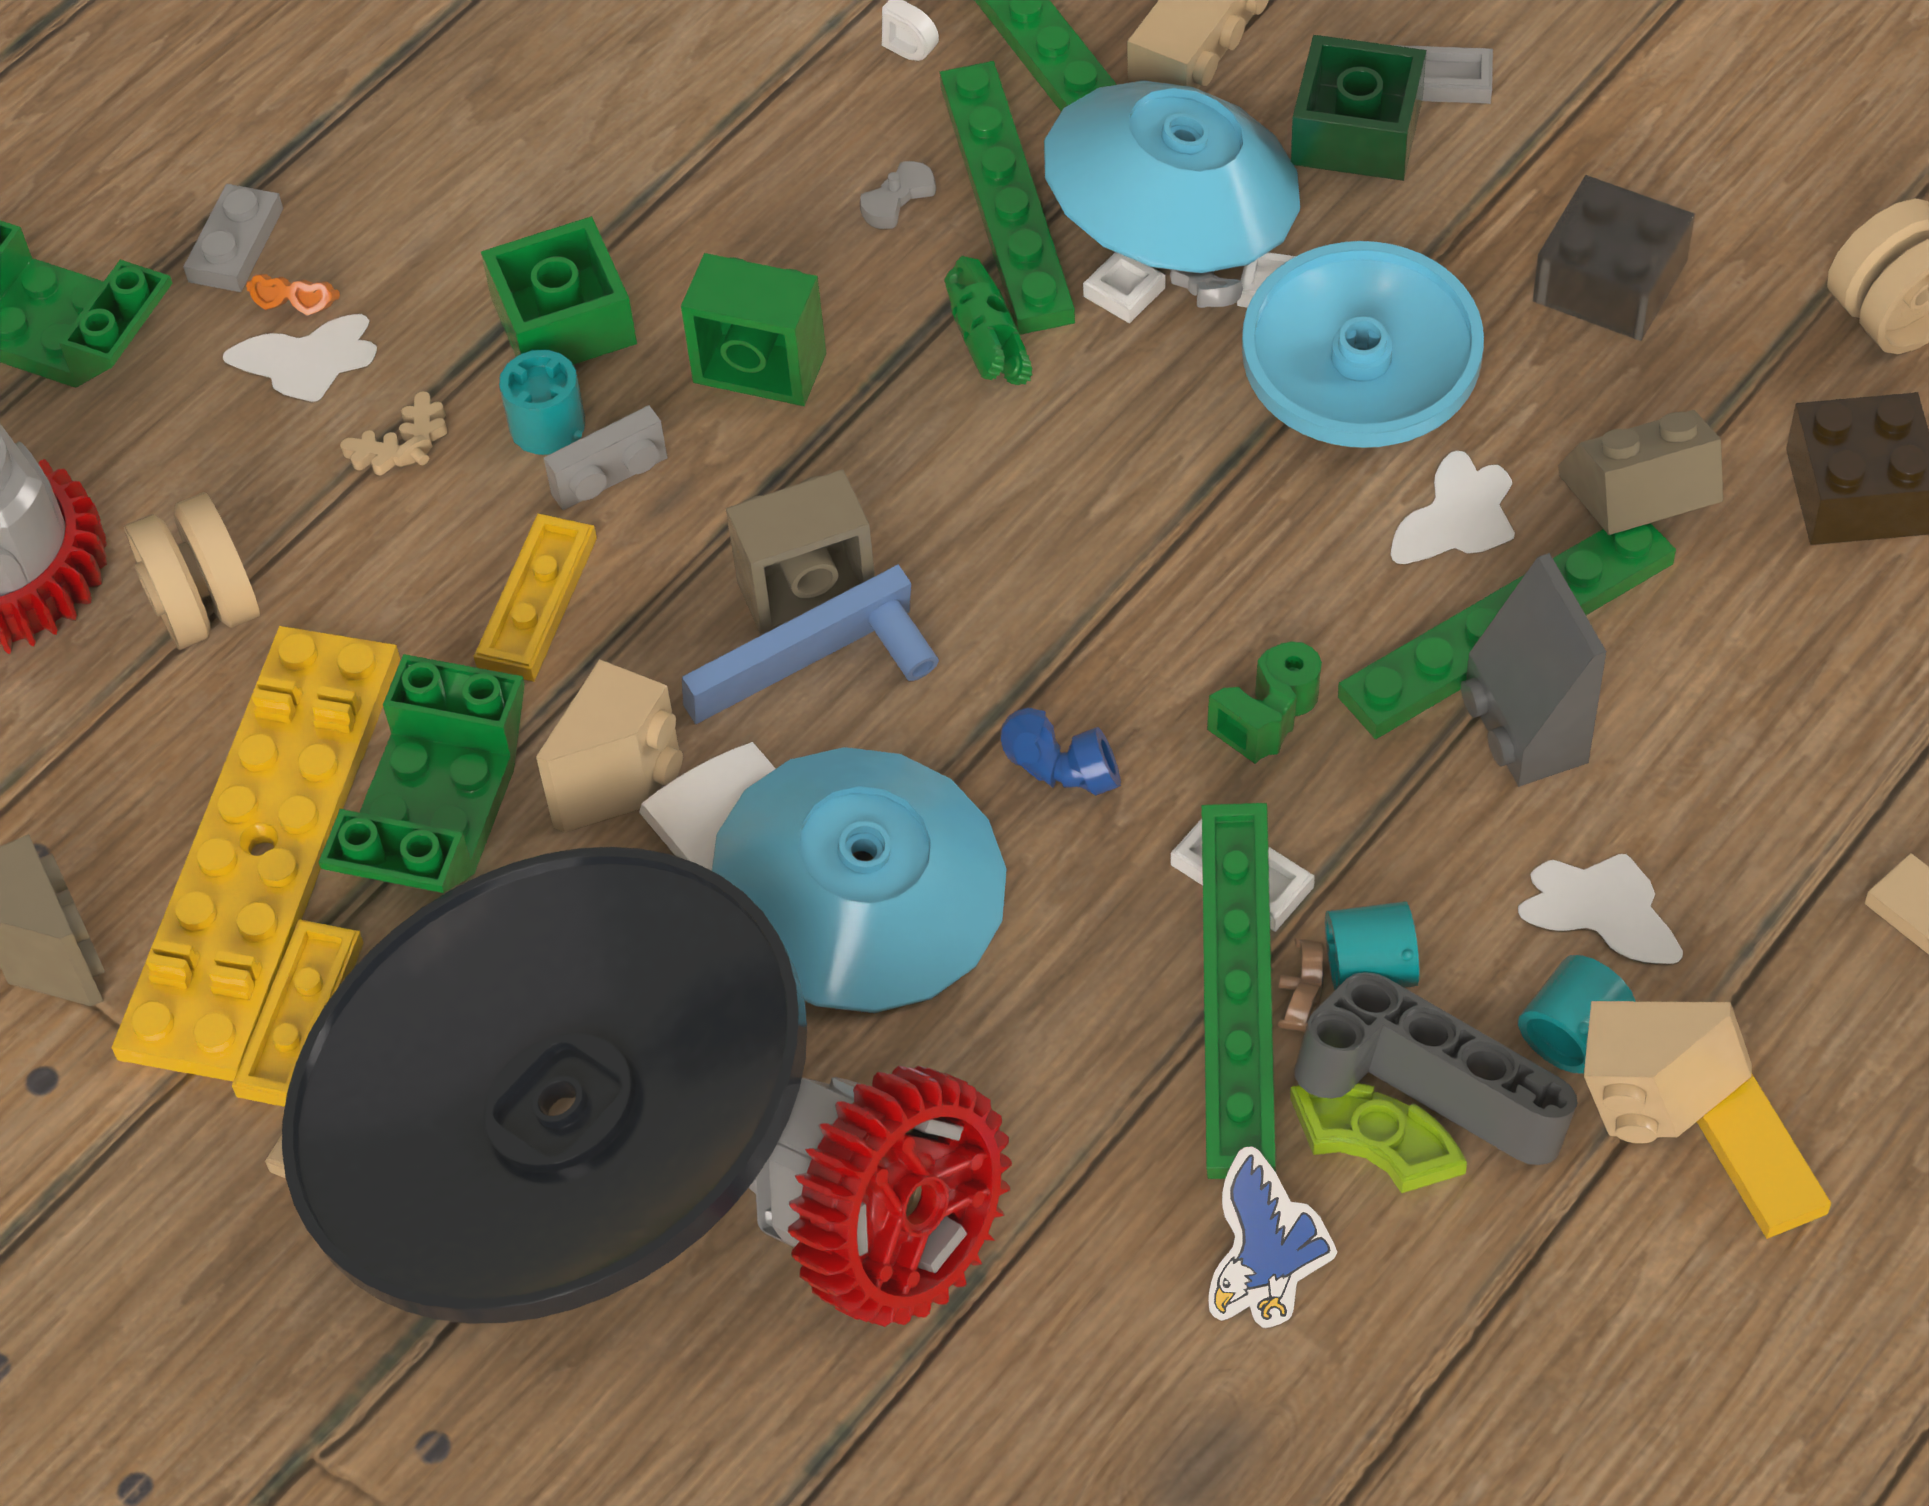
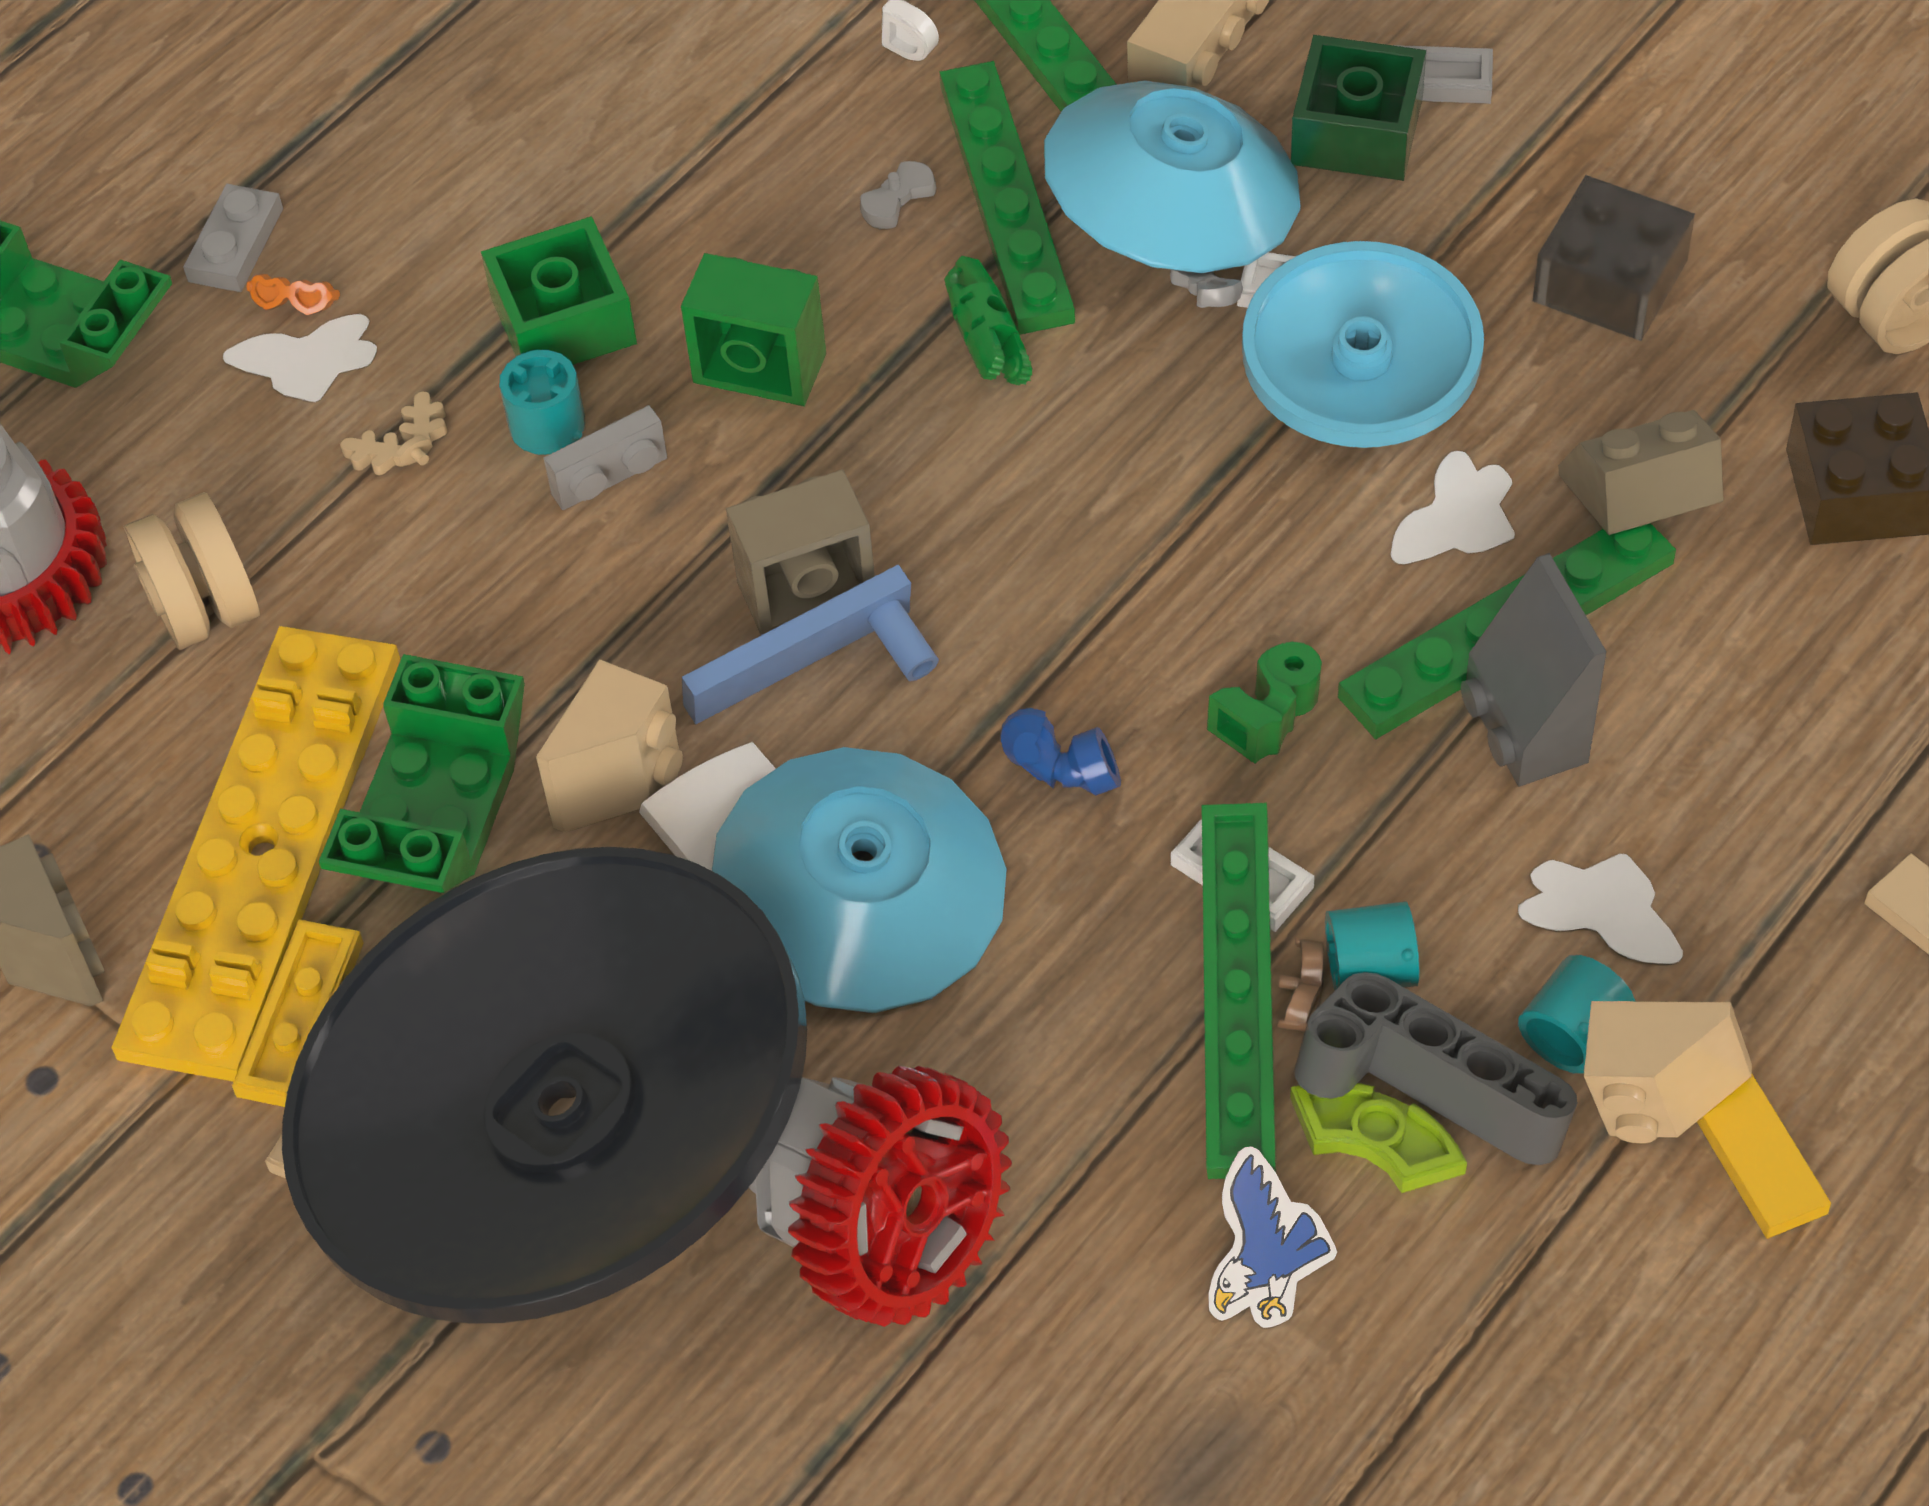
yellow tile [473,513,597,682] -> none
white tile [1083,252,1165,324] -> none

